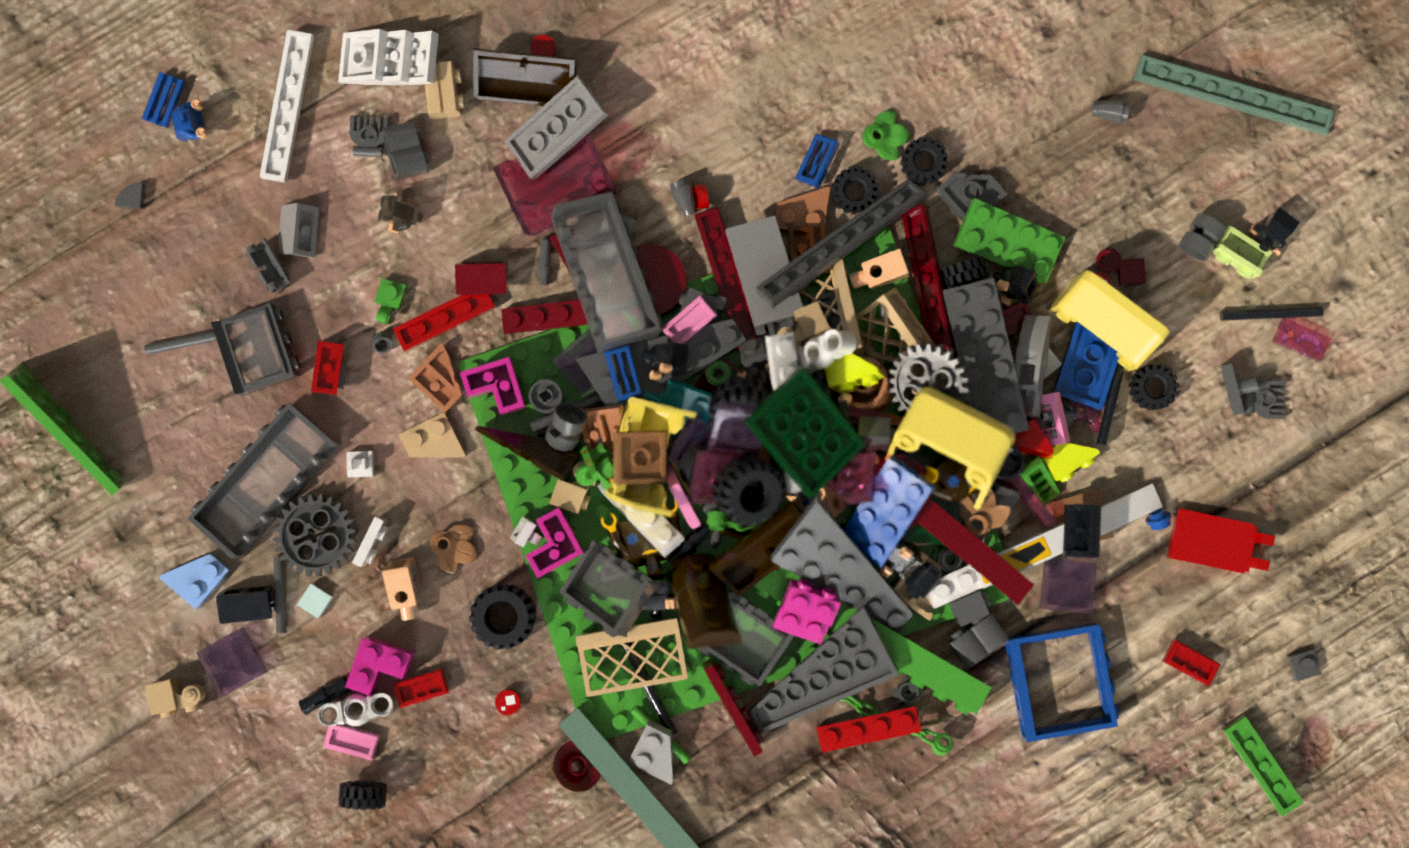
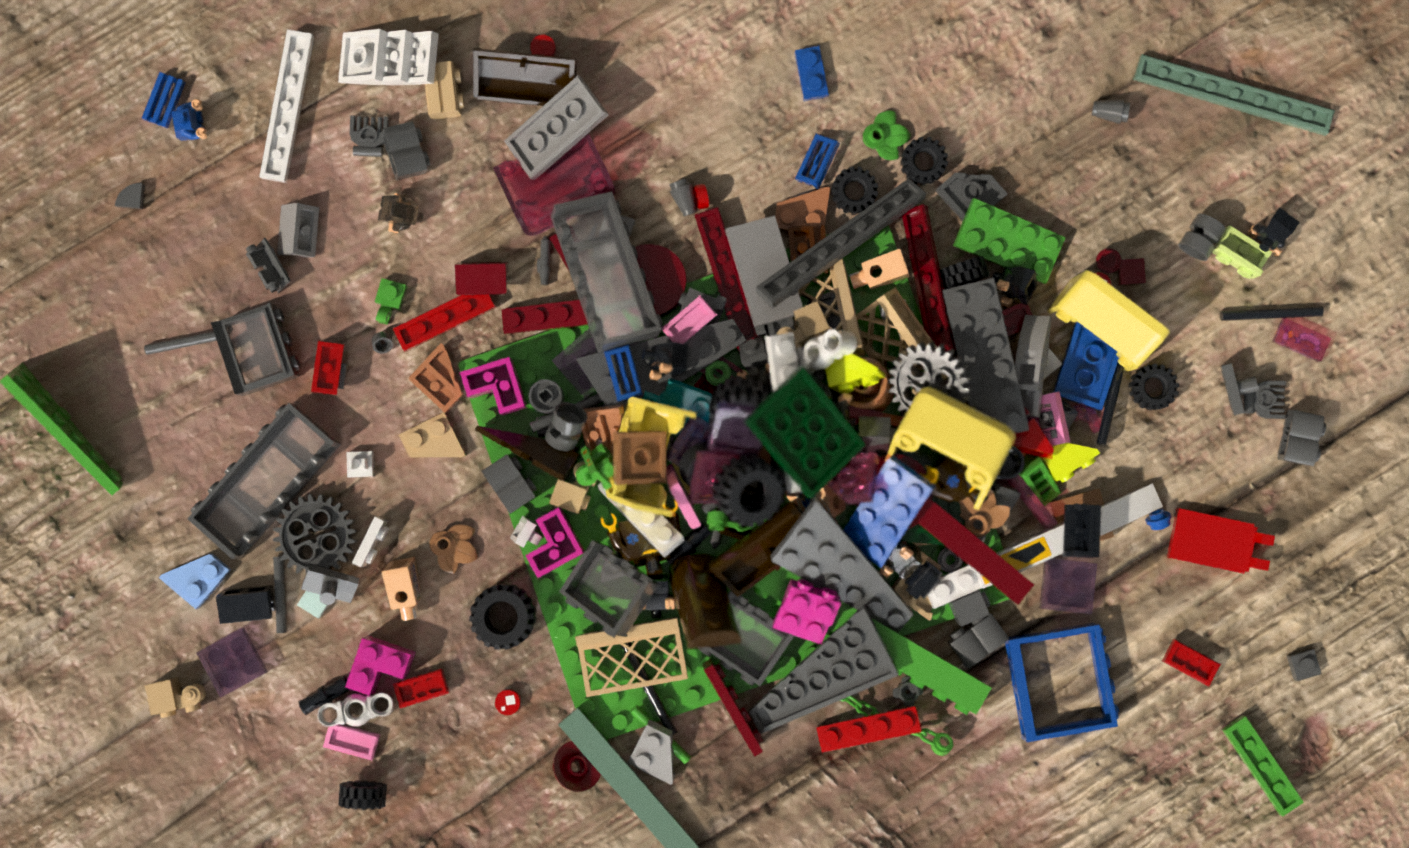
none -> tile [301,564,359,605]
none -> dark grey brick [482,454,538,514]
none -> blue plate [794,46,829,101]
none -> dark grey brick [1277,410,1326,466]

